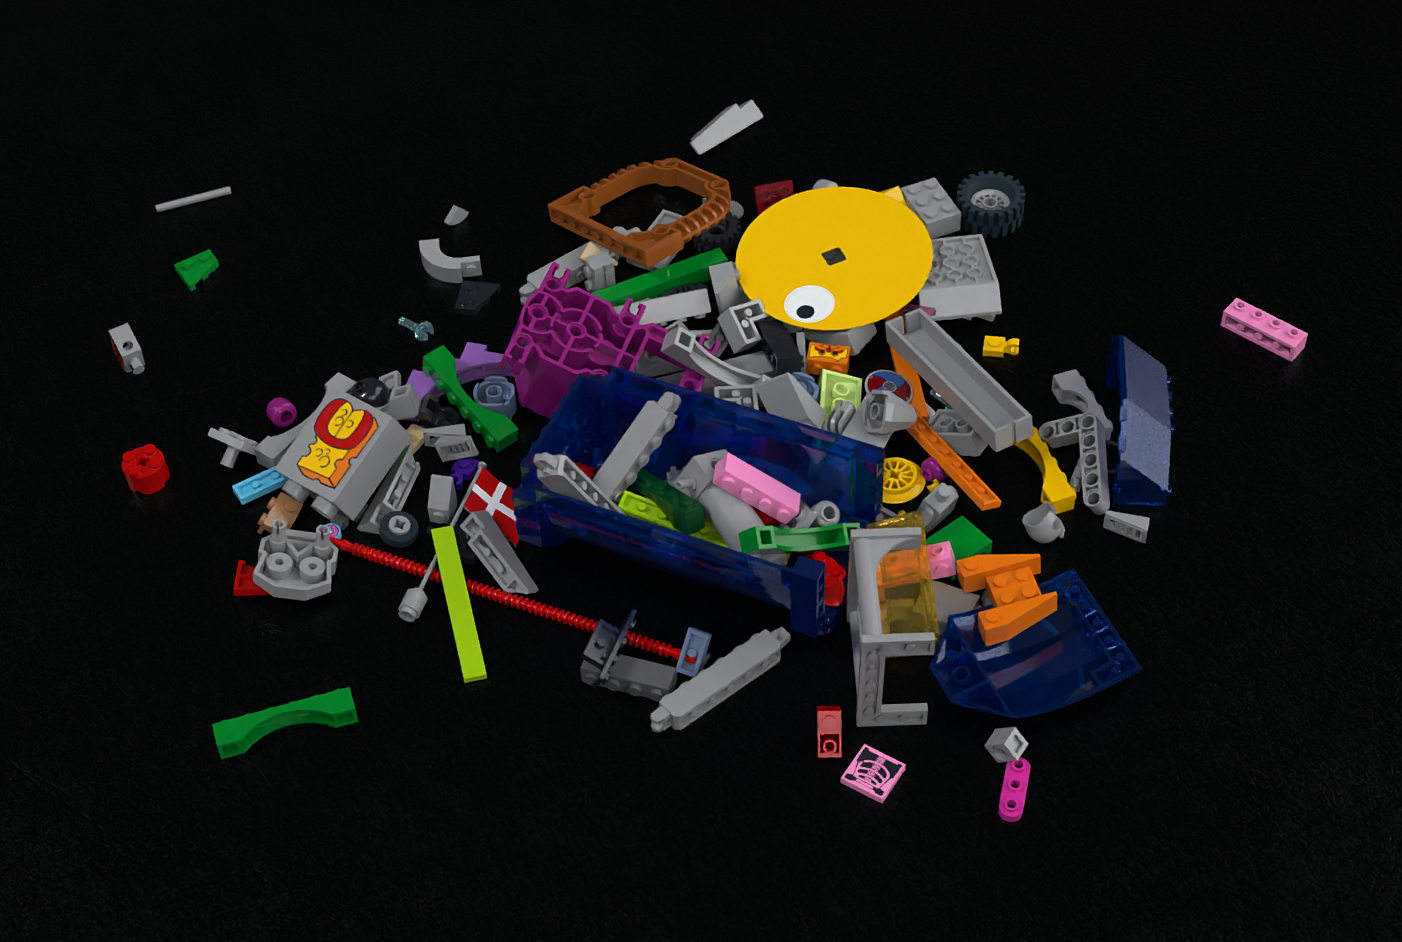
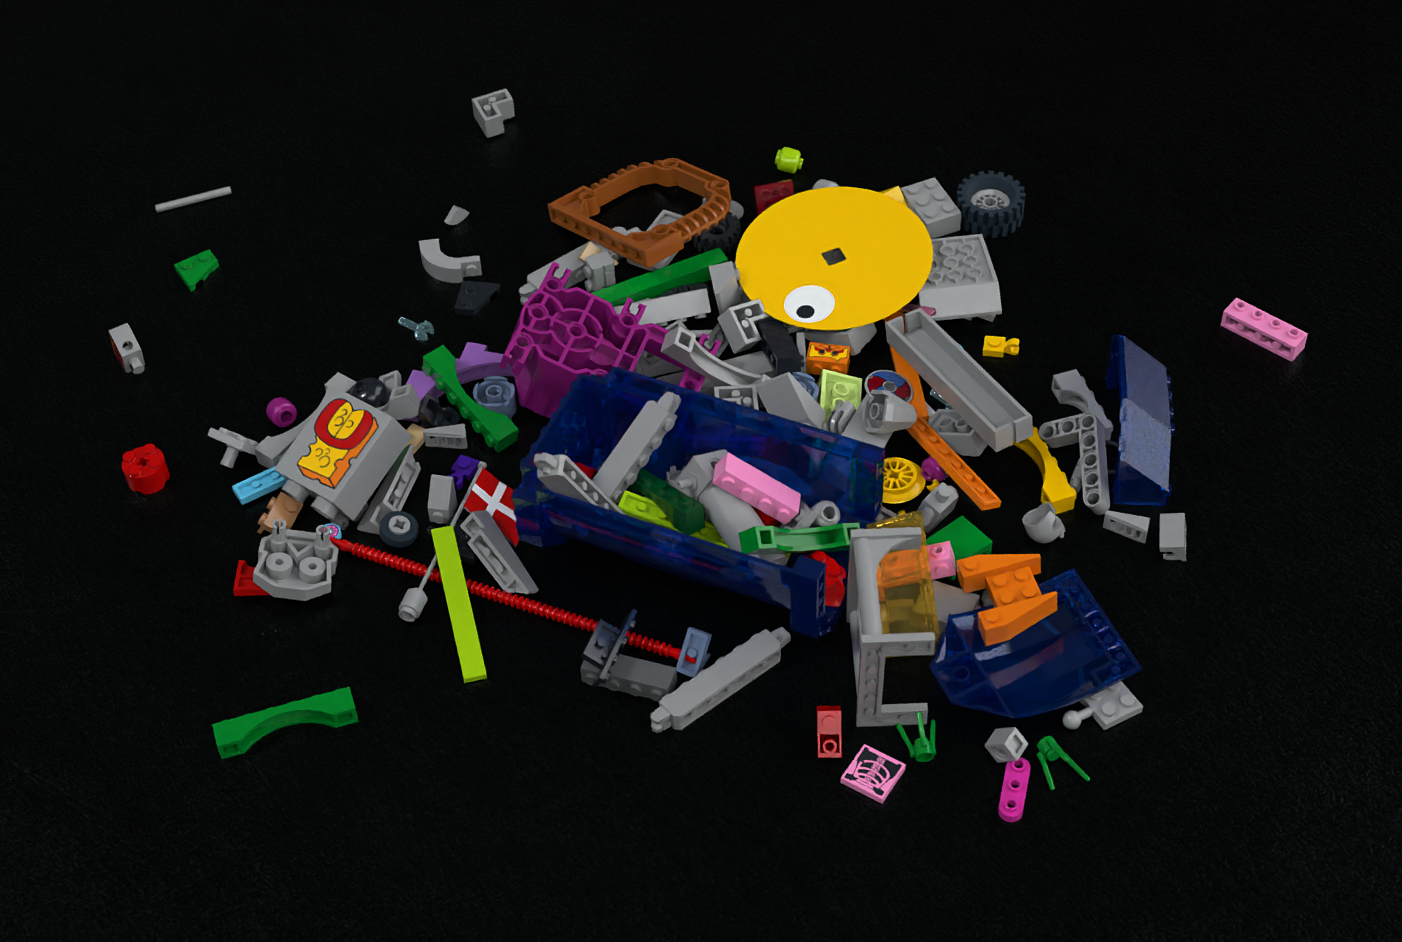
light grey slope [434,436,479,462] -> none
light grey wedge [690,99,763,154] -> none
none -> light grey brick [472,89,515,138]
none -> lime head [775,147,804,174]
none -> green plant [896,711,936,762]
none -> green plant [1036,736,1090,790]
none -> light grey plate [1063,674,1143,730]
none -> light grey hinge [1159,513,1186,561]

